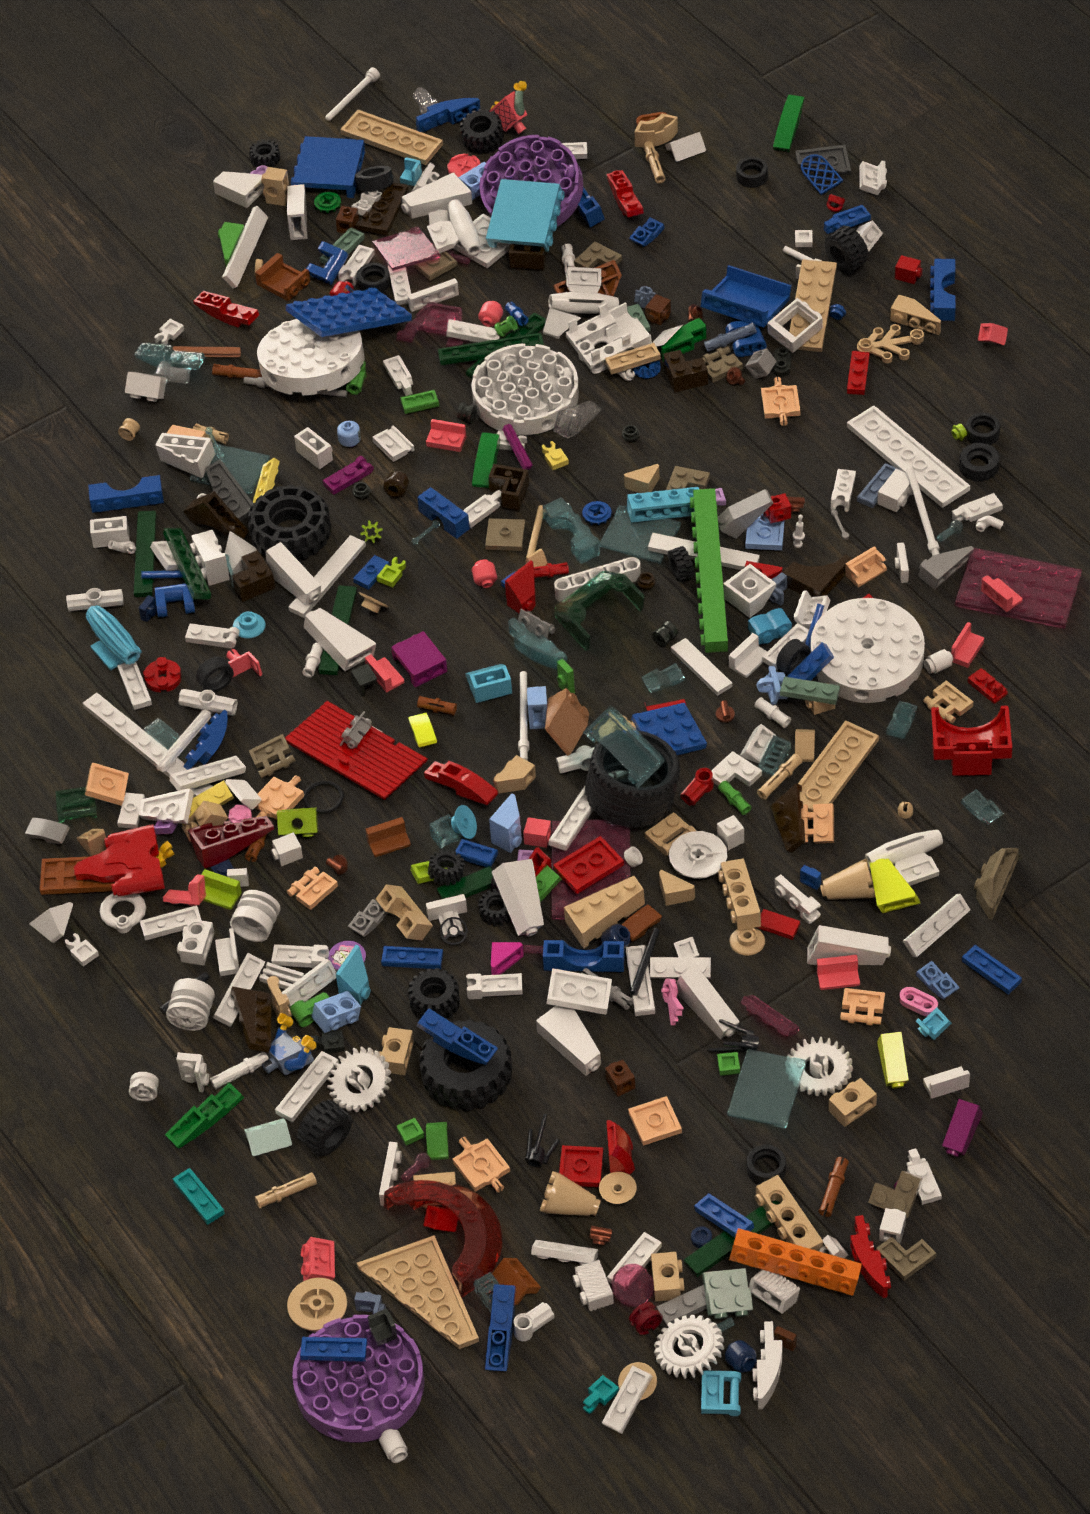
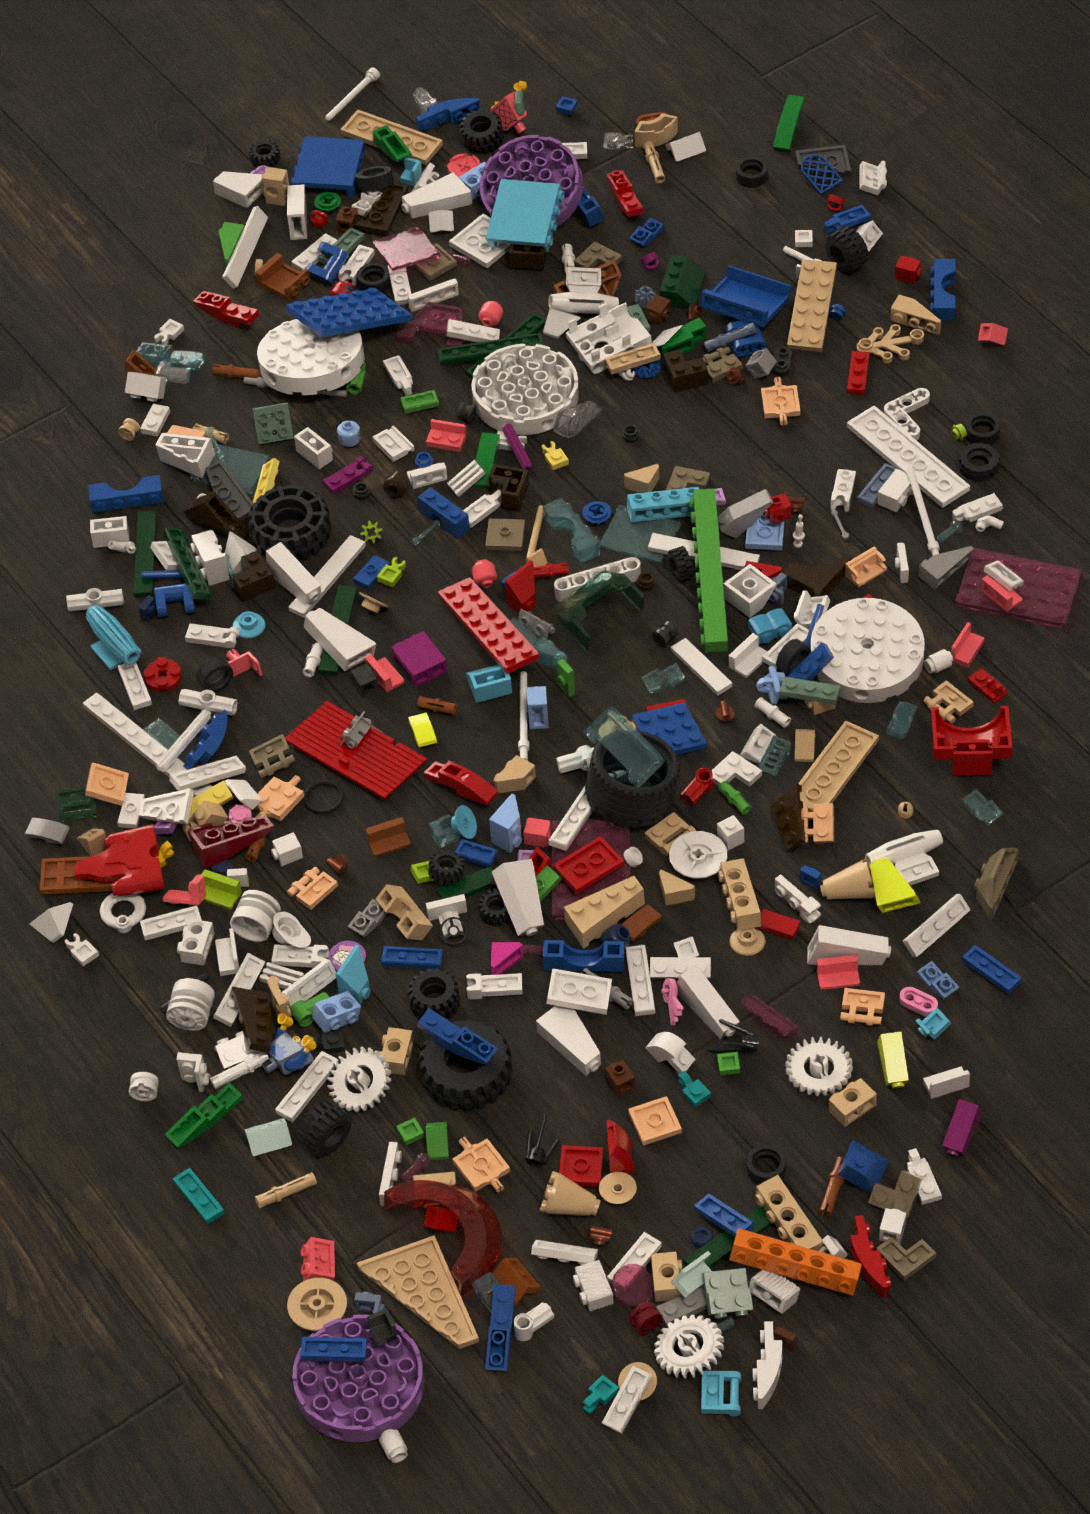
nougat axle [172,346,241,358] -> none
lime brick [277,807,318,837] -> none
white plate [427,200,481,256] -> none
bright green bush [495,316,518,337] -> none
blue pin [505,302,528,326] -> none
medium nougat slope [545,688,589,756] -> none
black bar [630,928,660,996] -> none
dark blue head [725,1340,757,1373] -> none
clear light blue piece [727,1049,806,1128] -> none
tan pin [757,754,802,800] -> none
white window [767,298,823,353] -> none
none -> dark orange slope [125,350,159,376]
none -> white plate [140,404,170,437]
none -> white bracket [214,1031,261,1069]
none -> sand green plate [252,403,294,444]
none -> white piece [272,912,311,948]
none -> white plate [291,233,337,272]
none -> red tile [311,210,328,227]
none -> green slope [372,125,412,162]
none -> white panel [407,462,447,489]
none -> blue plate [415,452,433,468]
none -> plate [438,577,540,674]
none -> white tile [447,460,486,497]
none -> blue plate [556,96,578,115]
none -> clear plate [604,132,633,149]
none -> magenta tile [640,251,659,270]
none -> white brick [645,1032,696,1073]
none -> dark green slope [660,255,705,309]
none -> light aqua panel [672,1251,712,1298]
none -> teal plate [677,1071,711,1108]
none -> blue slope [837,1140,889,1194]
none -> white beam [884,388,930,441]
none -> white tile [984,560,1024,591]

